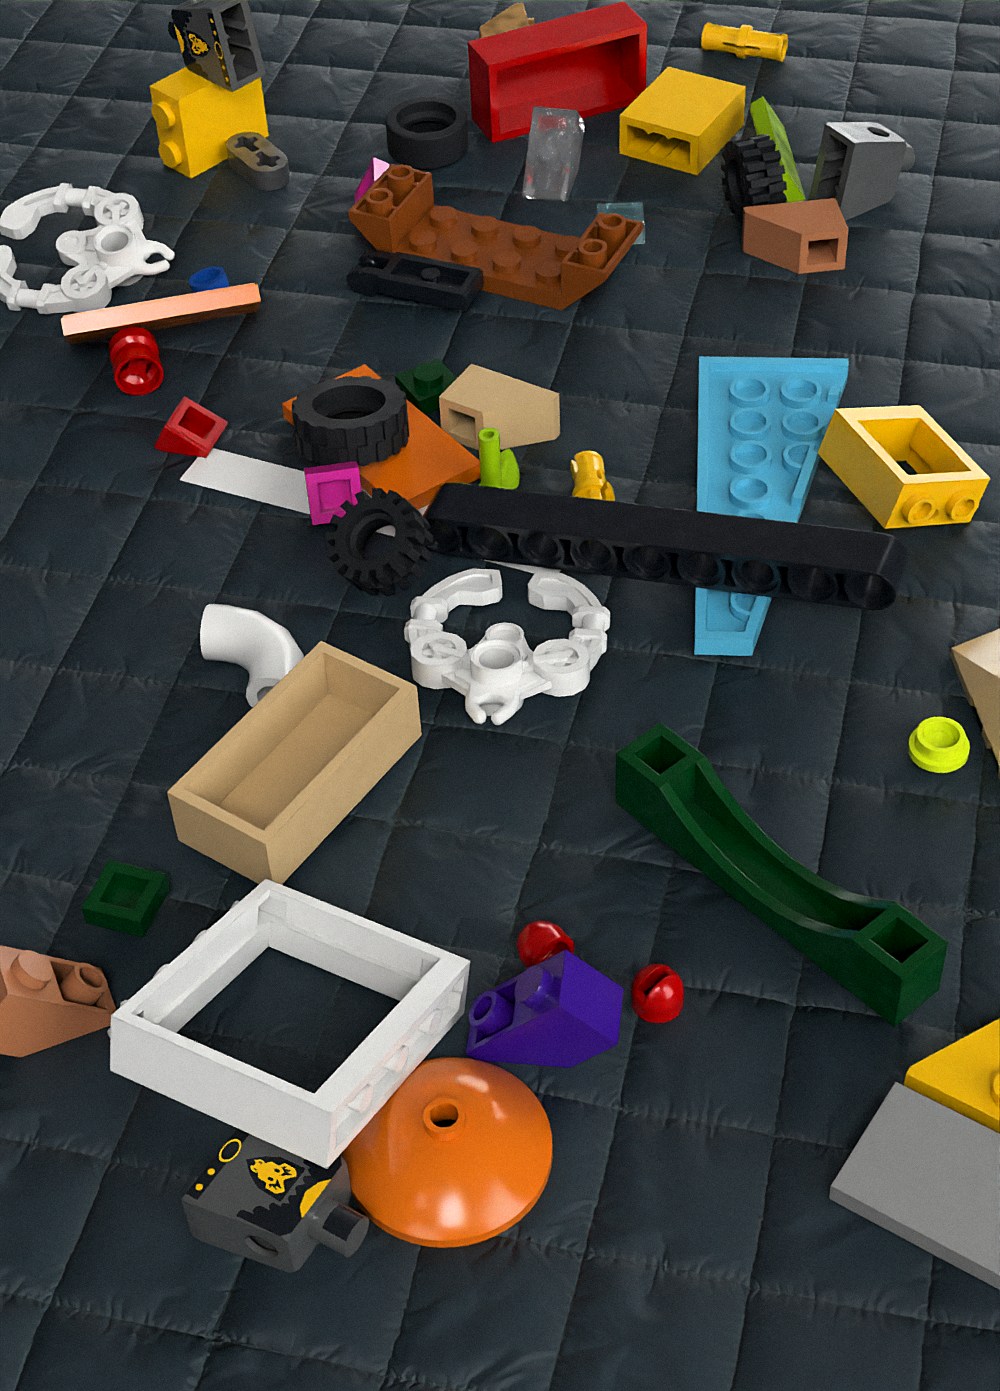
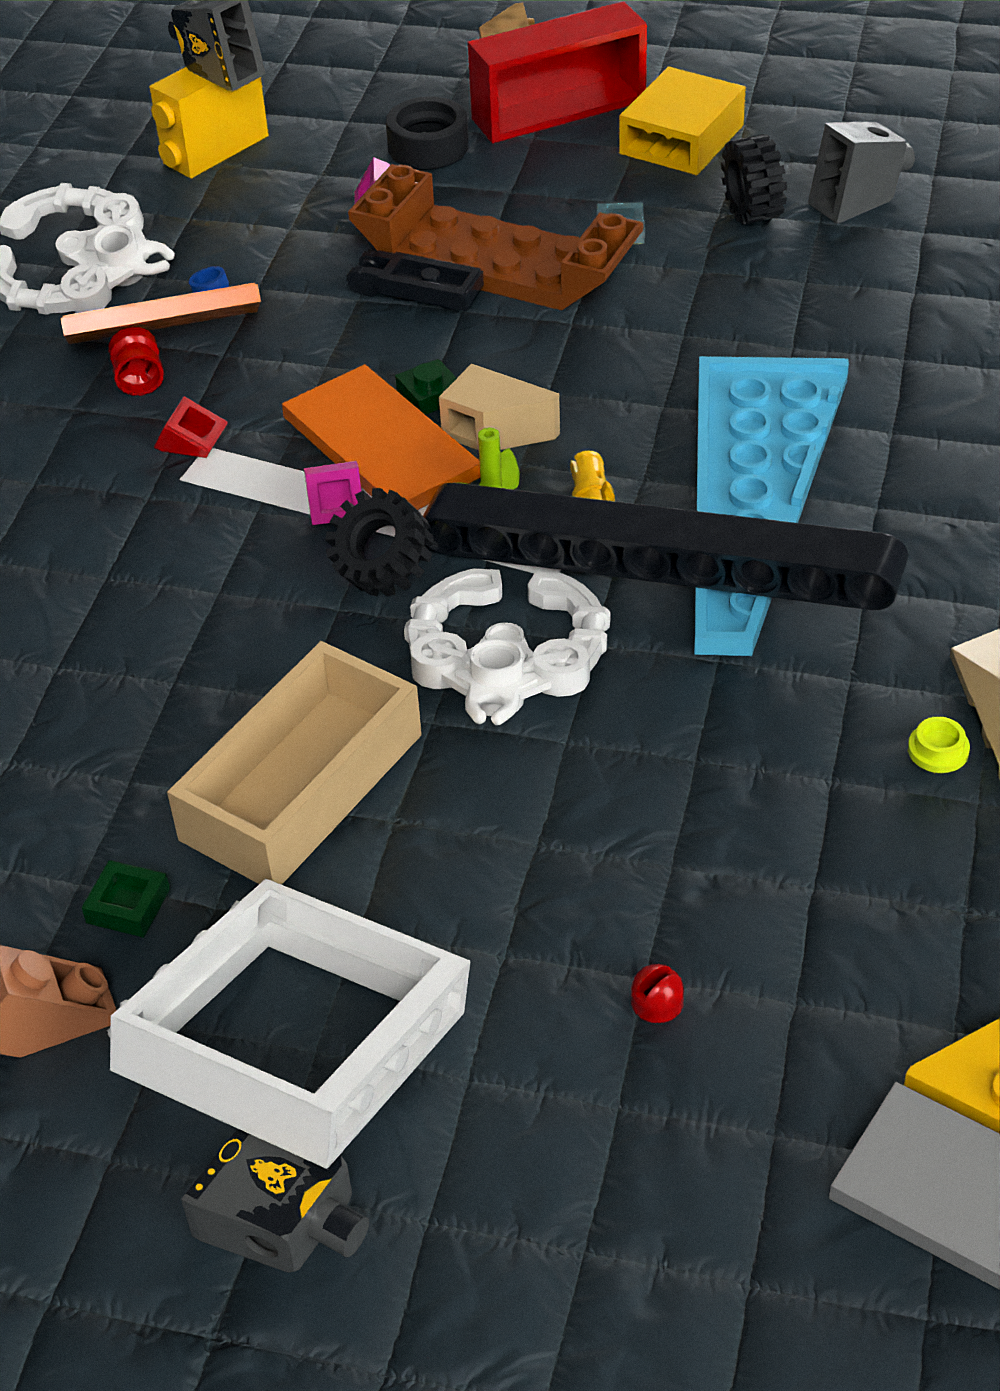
white cylinder [200,604,304,707] -> none
flat silver beam [227,132,290,191] -> none
black tyre [291,376,409,466] -> none
orange dish [343,1057,553,1248] -> none
dark purple slope [465,950,624,1068] -> none
red hinge [517,920,574,969] -> none
clear slope [522,106,585,202] -> none
dark green arch [616,722,948,1027] -> none
yellow pin [701,22,788,62] -> none
nougat slope [741,198,849,274] -> none
lime tile [750,96,805,203] -> none
yellow window [818,405,990,529] -> none

